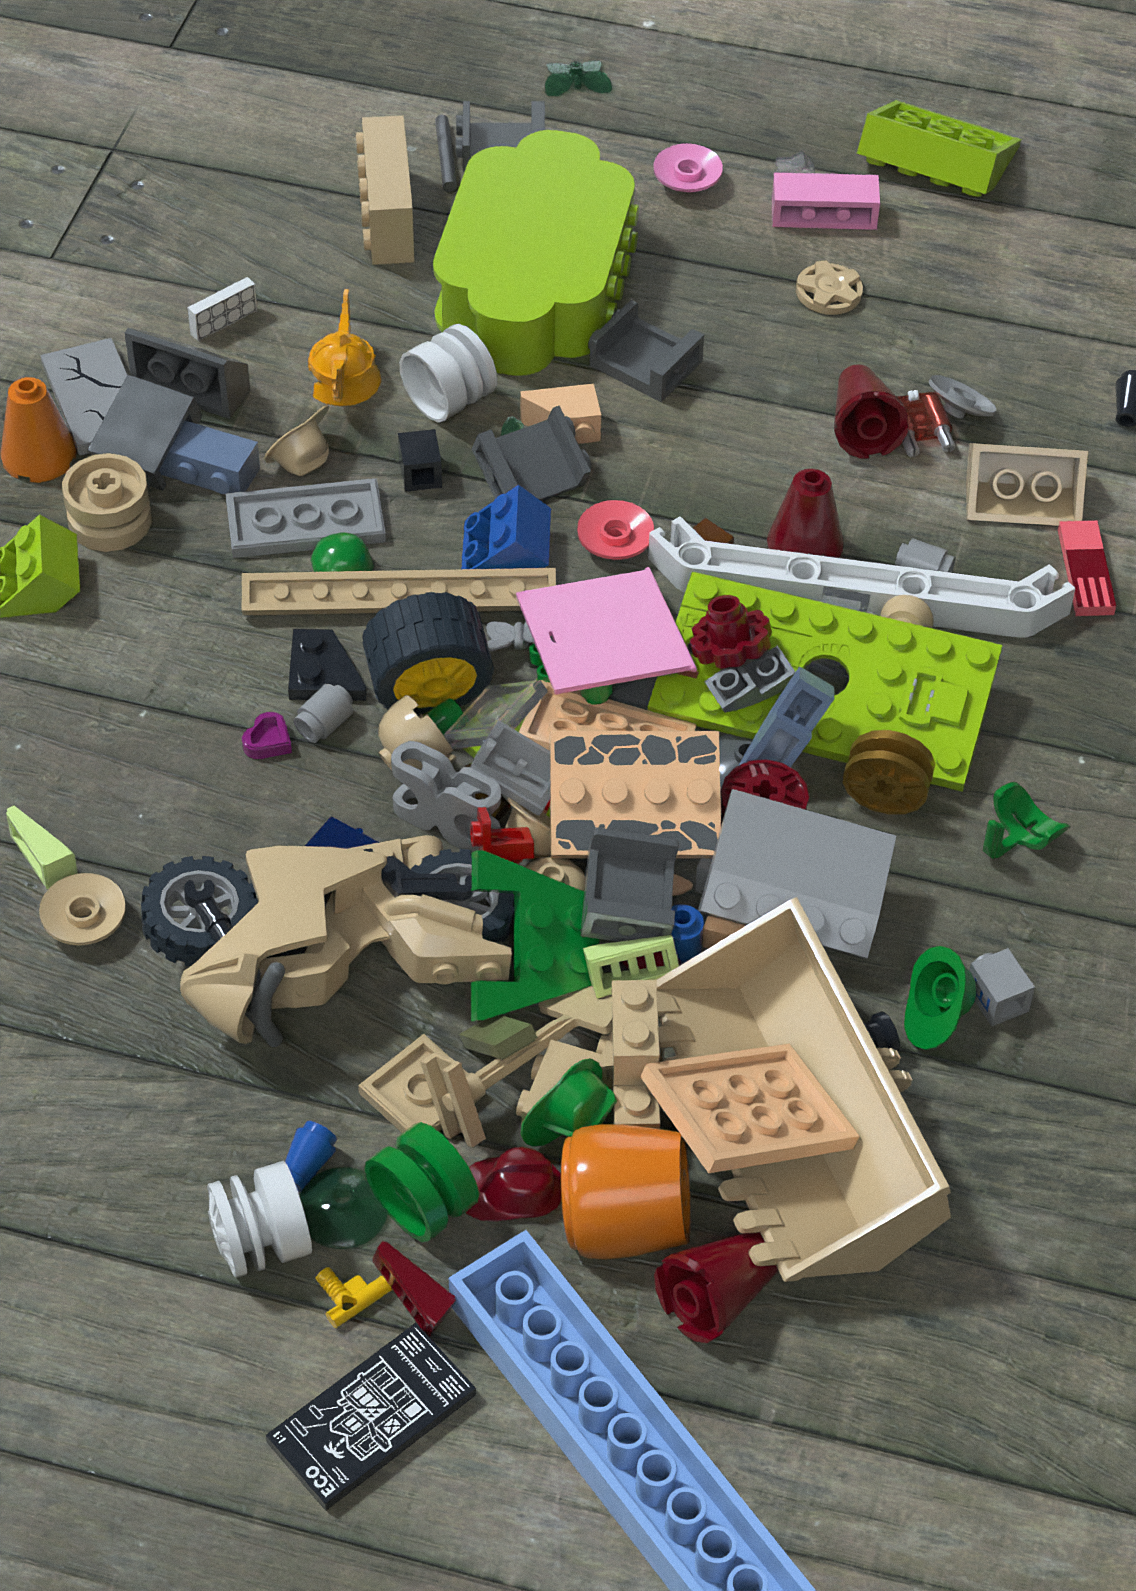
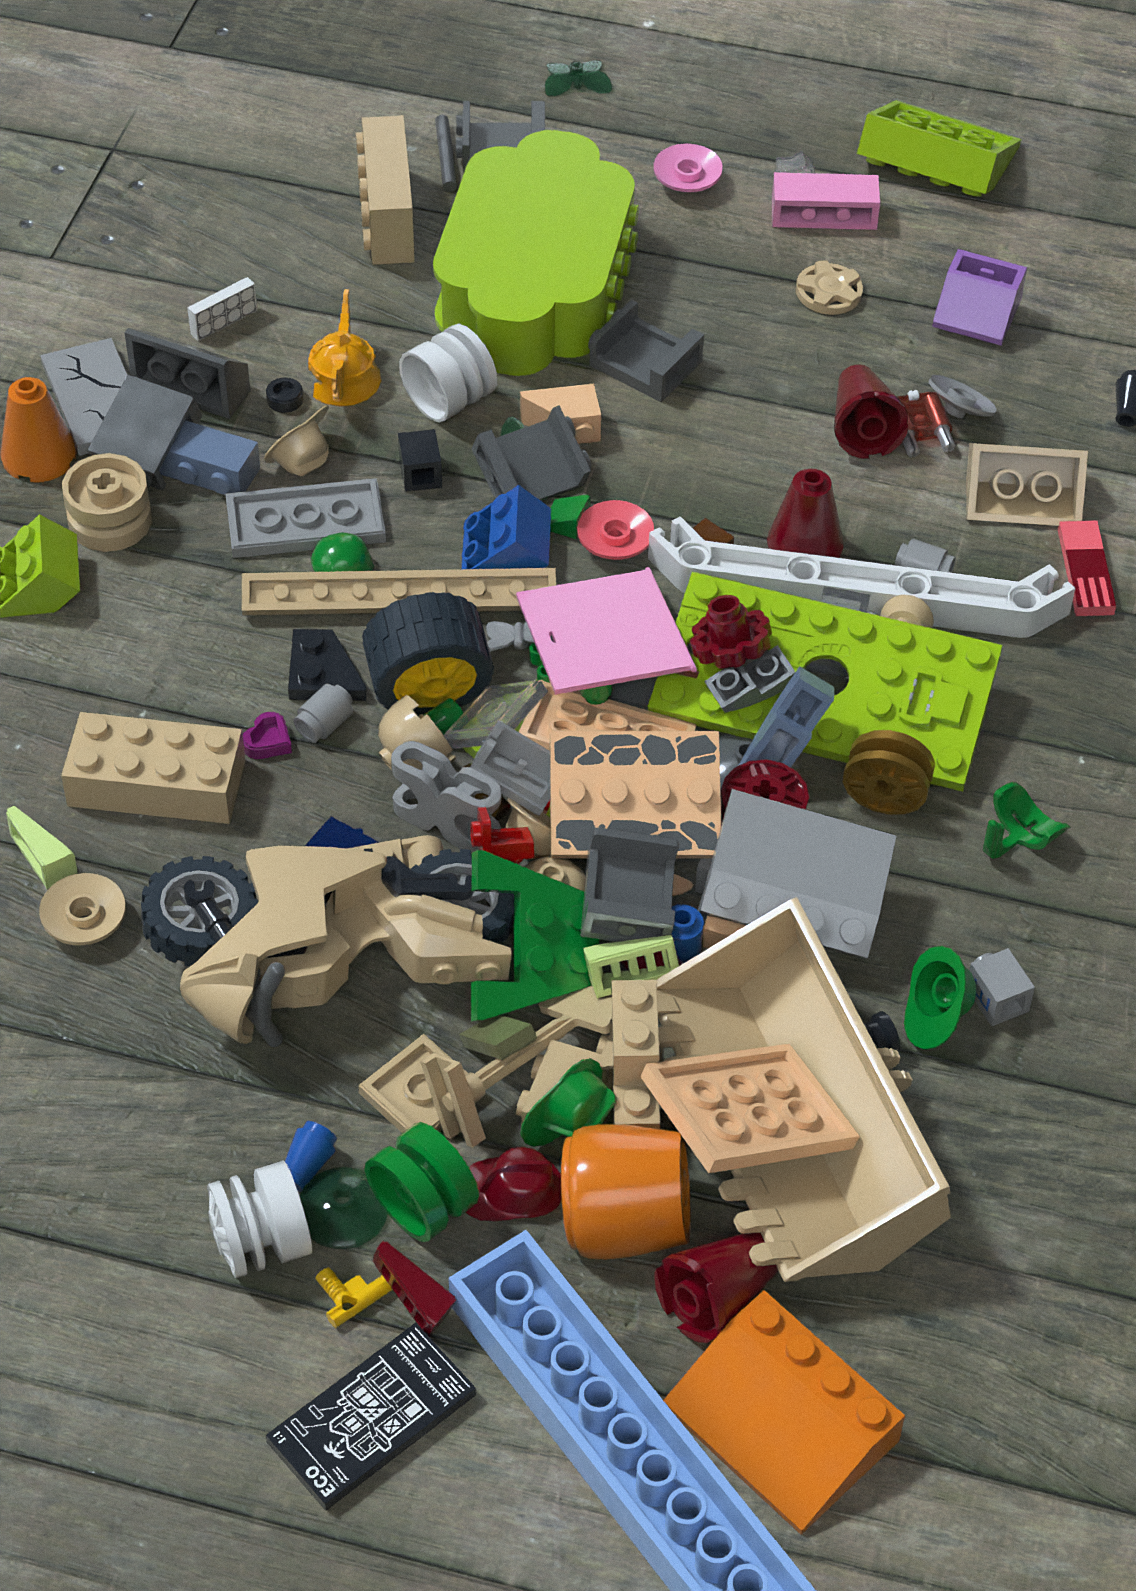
none -> tan brick [61,712,245,824]
none -> black tile [266,377,304,413]
none -> green slope [550,495,591,539]
none -> orange slope [663,1290,905,1535]
none -> medium lavender slope [932,249,1027,345]

